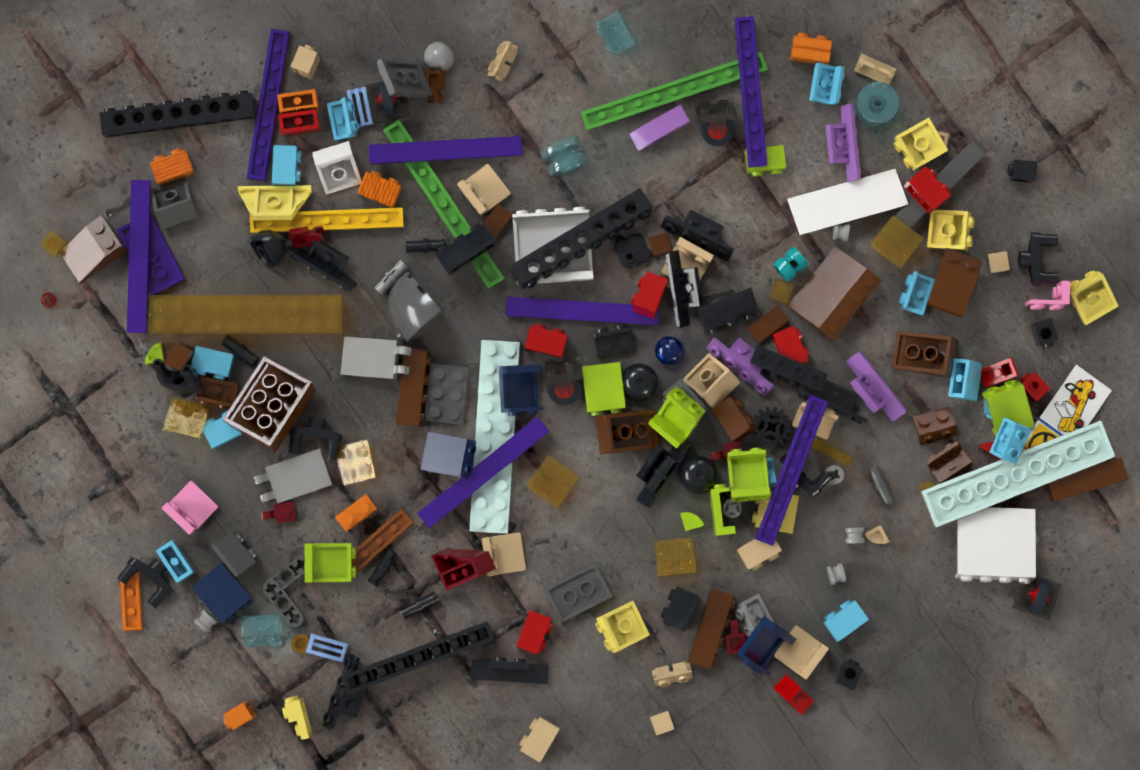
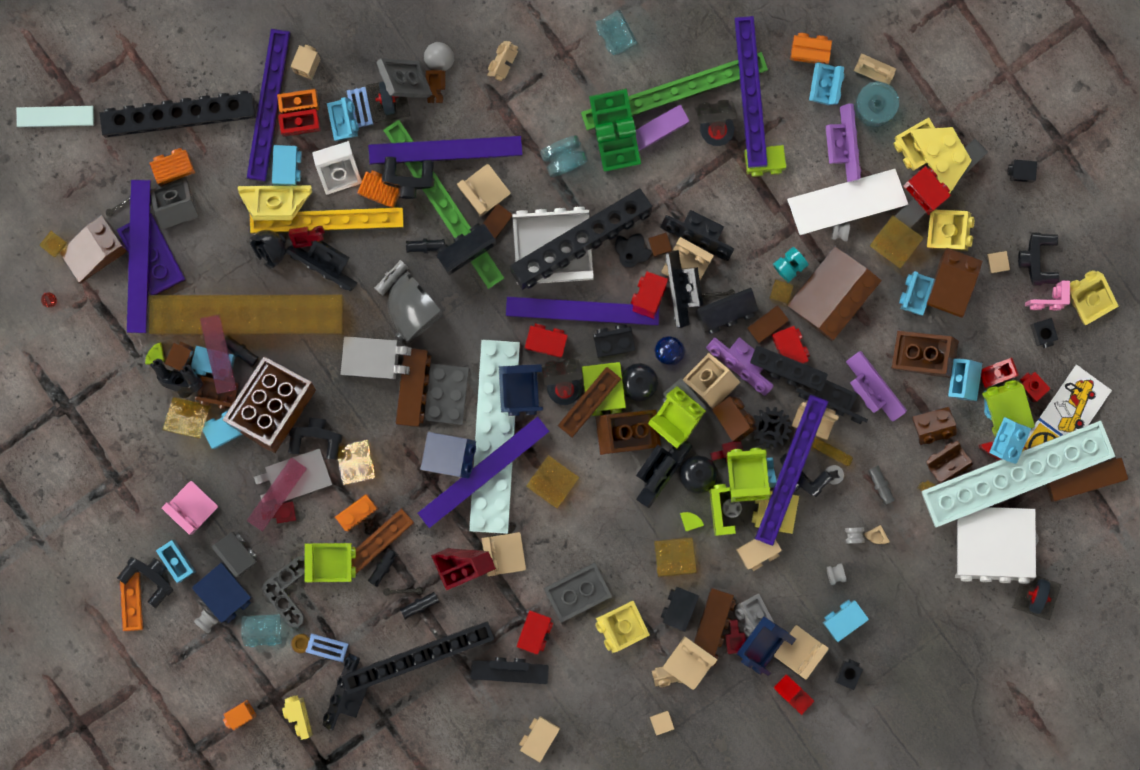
none -> light aqua tile [16,106,94,127]
none -> clear pink tile [200,314,237,394]
none -> clear pink tile [246,457,307,532]
none -> black connector [382,157,435,199]
none -> reddish brown tile [557,367,621,438]
none -> green plate [589,88,641,172]
none -> tan bracket [663,636,717,690]
none -> light yellow wing [910,127,972,194]

